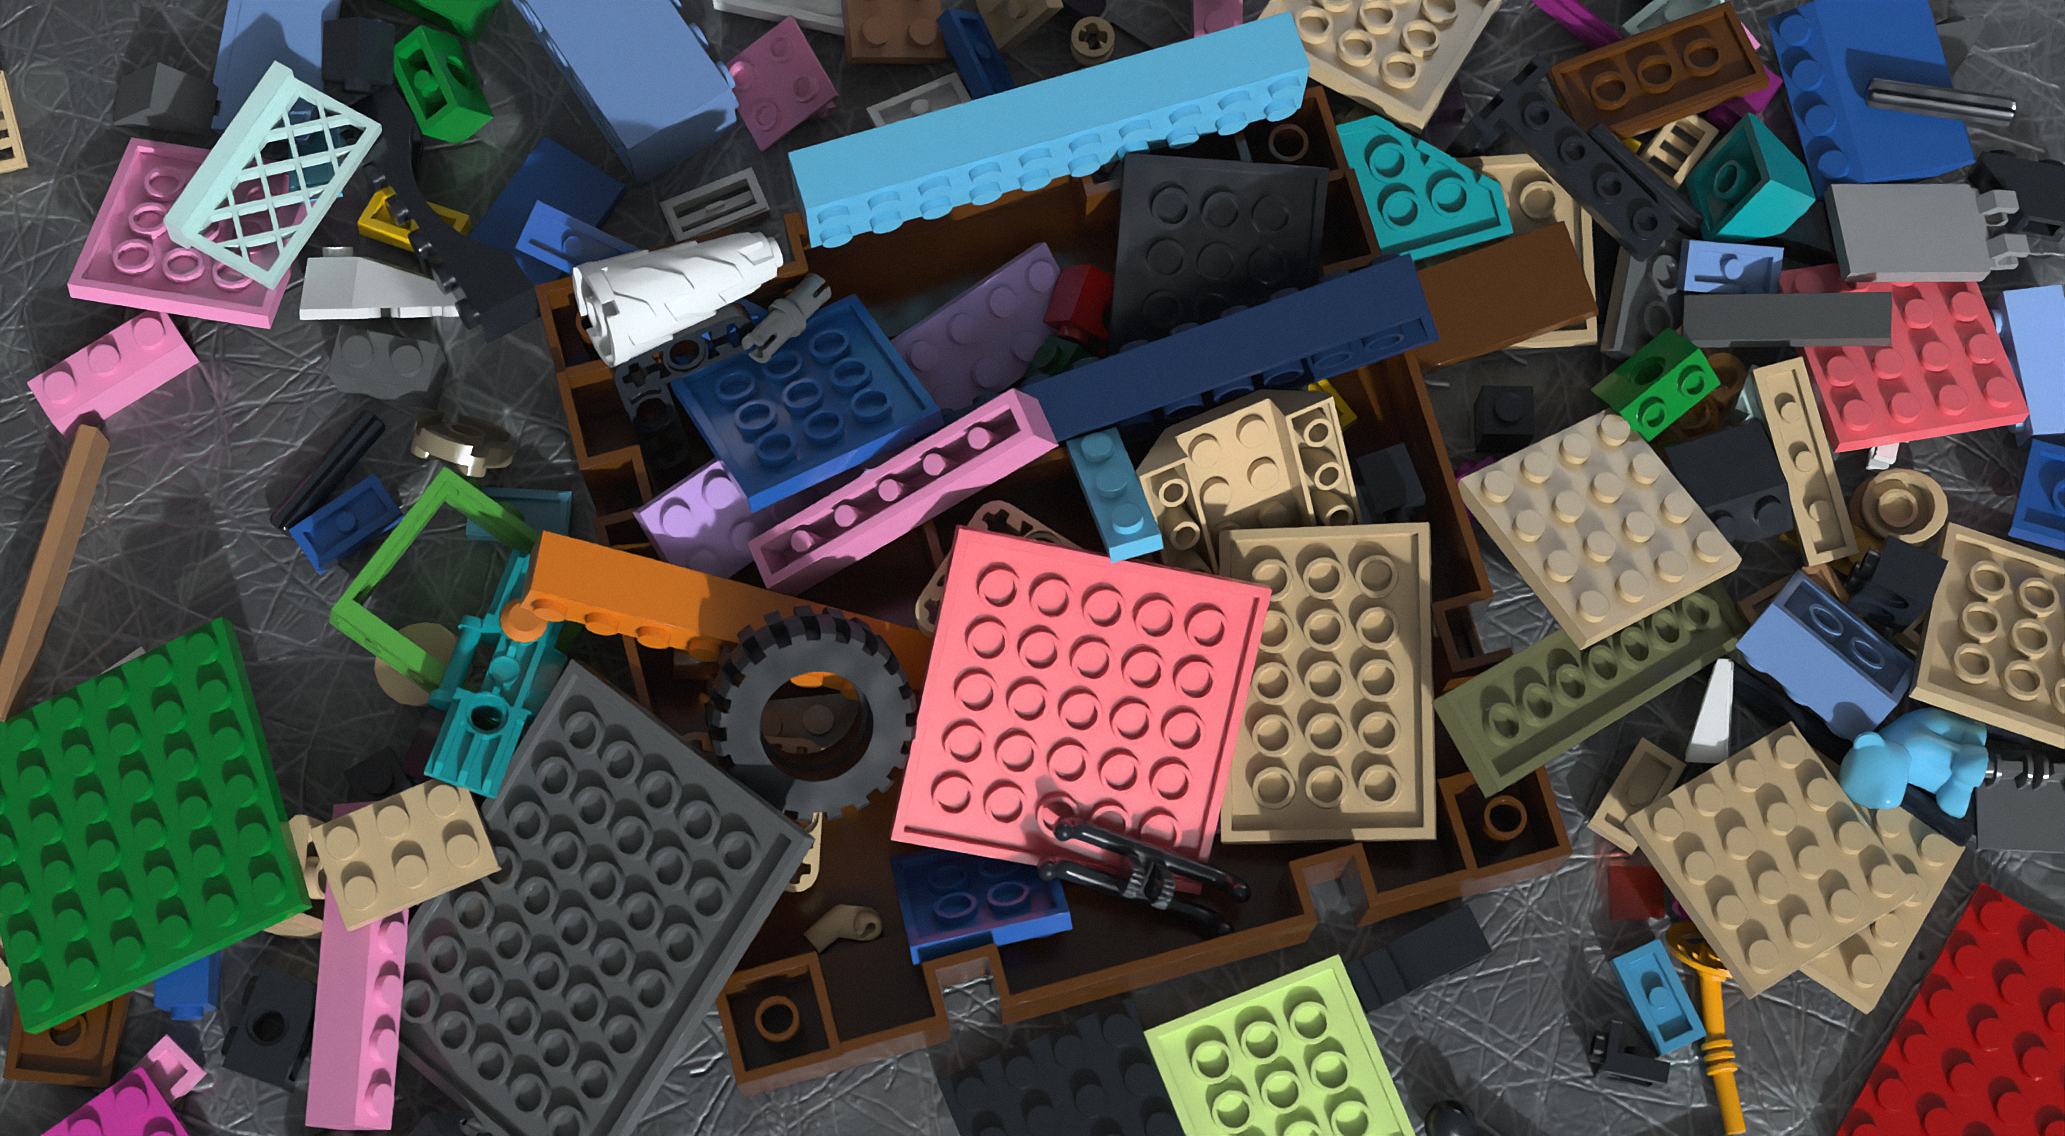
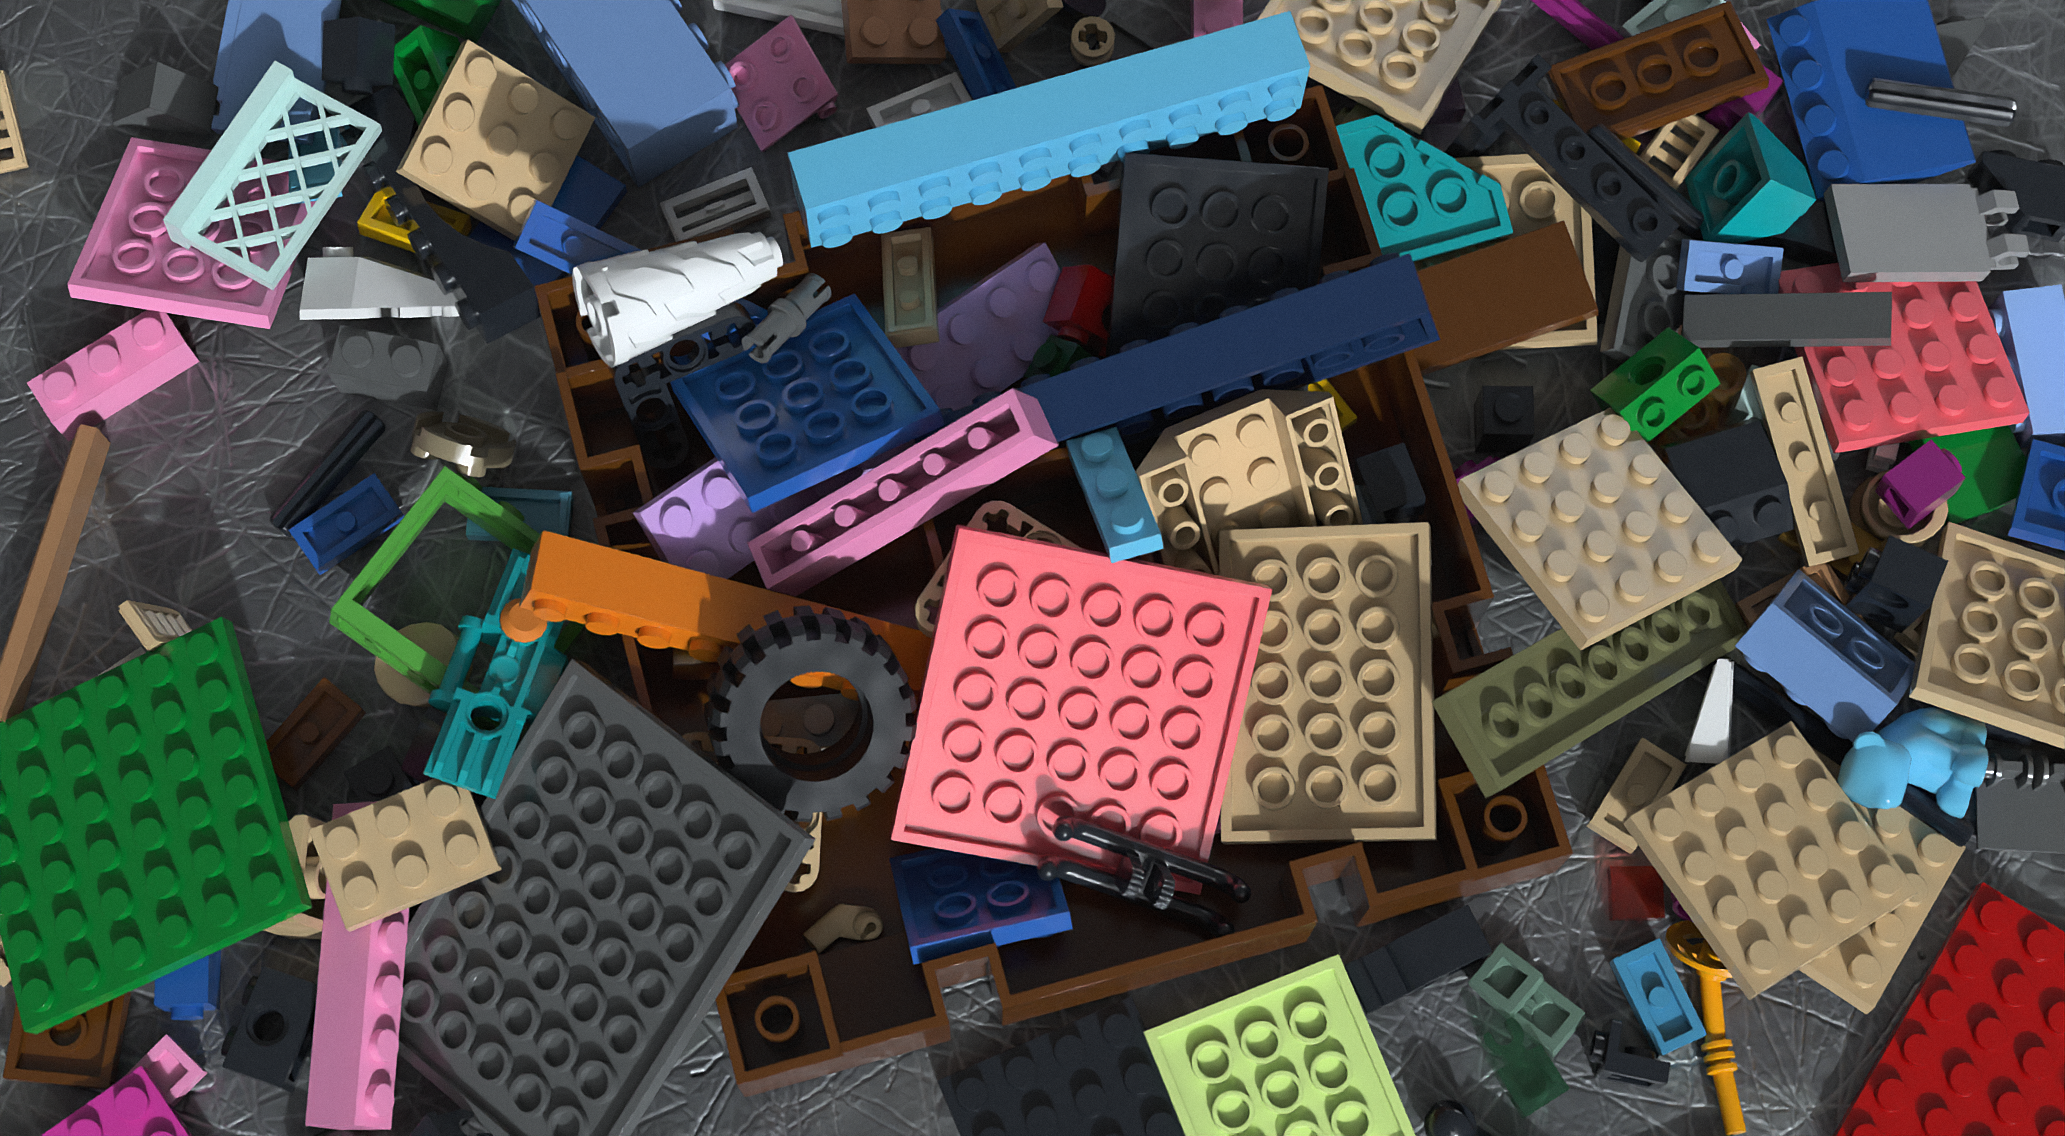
none -> tan slope [118,600,192,652]
none -> reddish brown plate [266,677,366,792]
none -> tan plate [396,40,595,241]
none -> tan tile [881,227,939,348]
none -> sand green slope [1468,943,1586,1058]
none -> clear green plate [1480,1017,1570,1119]
none -> magenta brick [1875,439,1966,529]
none -> green tile [1902,425,2026,526]

